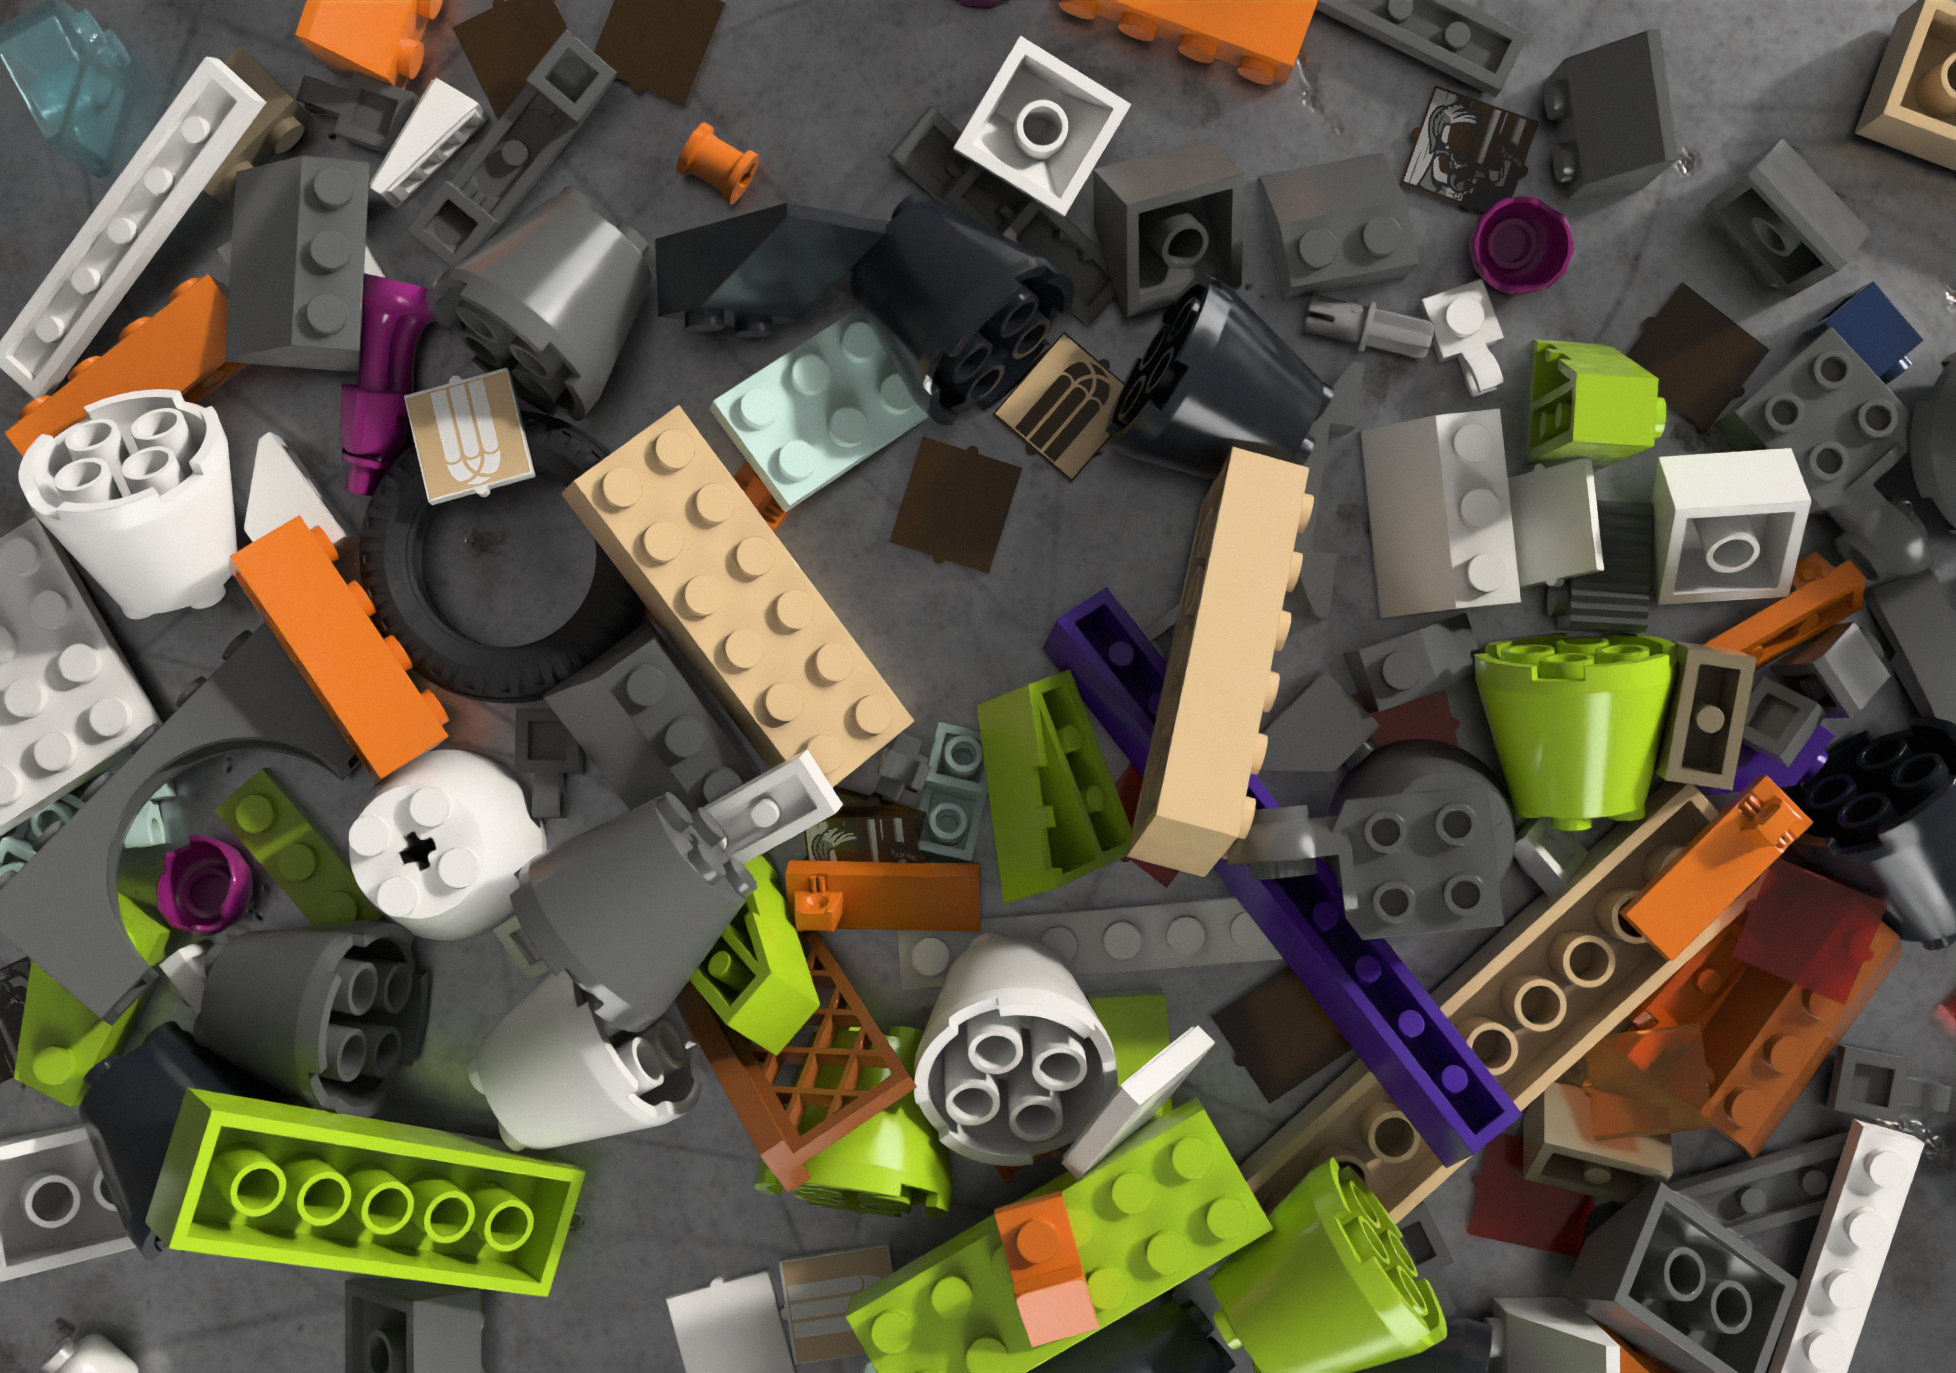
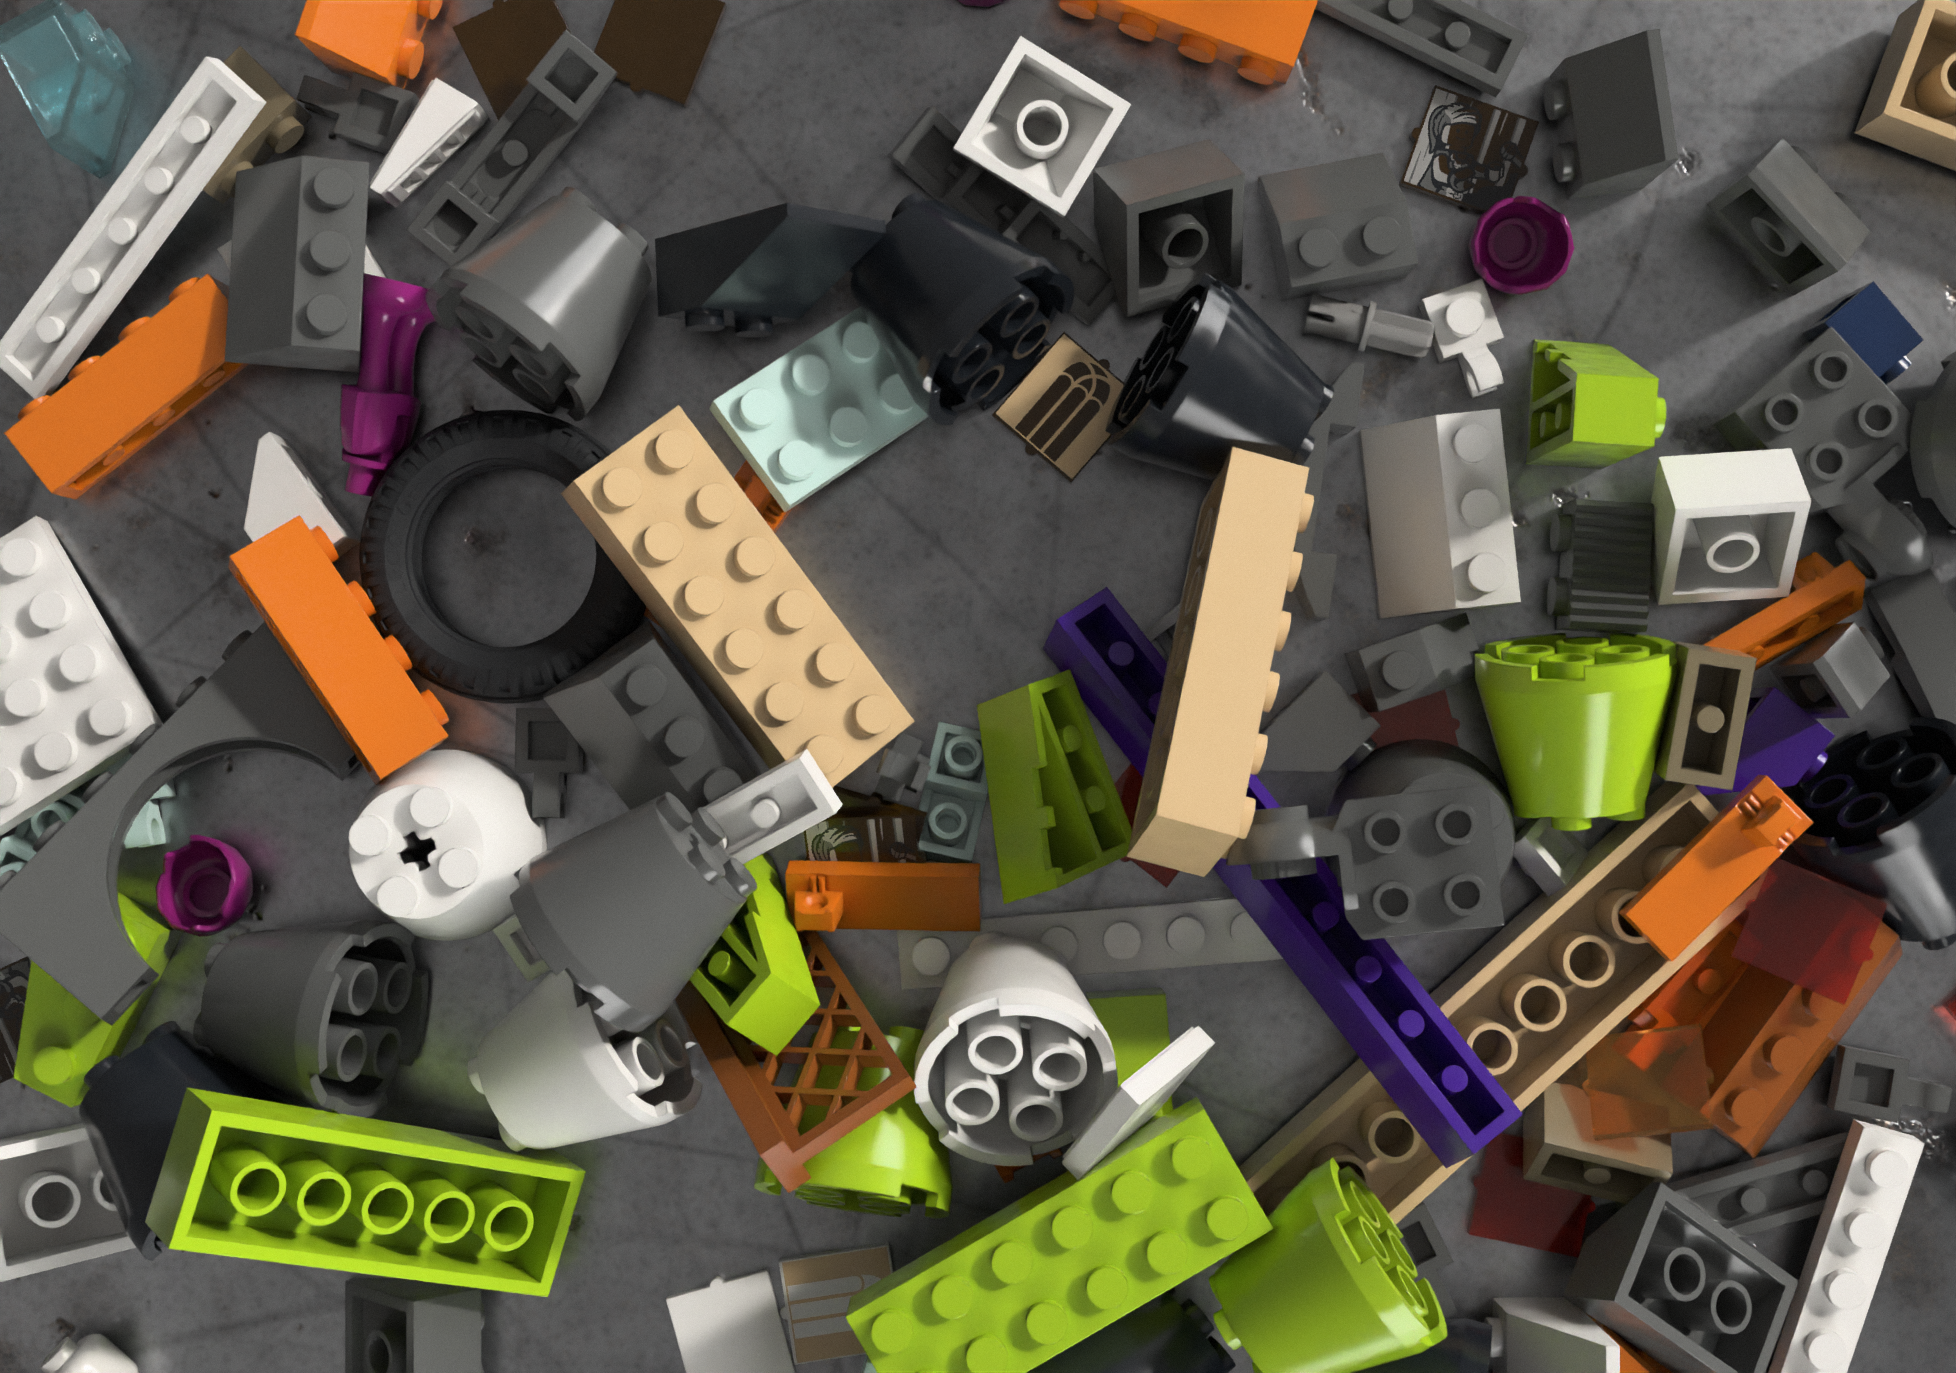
white cone [18,389,238,619] -> none
white plate [159,938,213,1015] -> none
lime plate [214,768,384,925] -> none
piece [404,368,536,505] -> none
orange bush [676,122,760,205] -> none
dark brown piece [889,437,1022,574] -> none
orange slope [994,1191,1099,1347] -> none
dark brown piece [1210,964,1353,1104] -> none
white piece [1508,458,1604,589] -> none
dark brown piece [1625,282,1770,433] -> none
dark grey plate [1741,677,1826,767] -> none

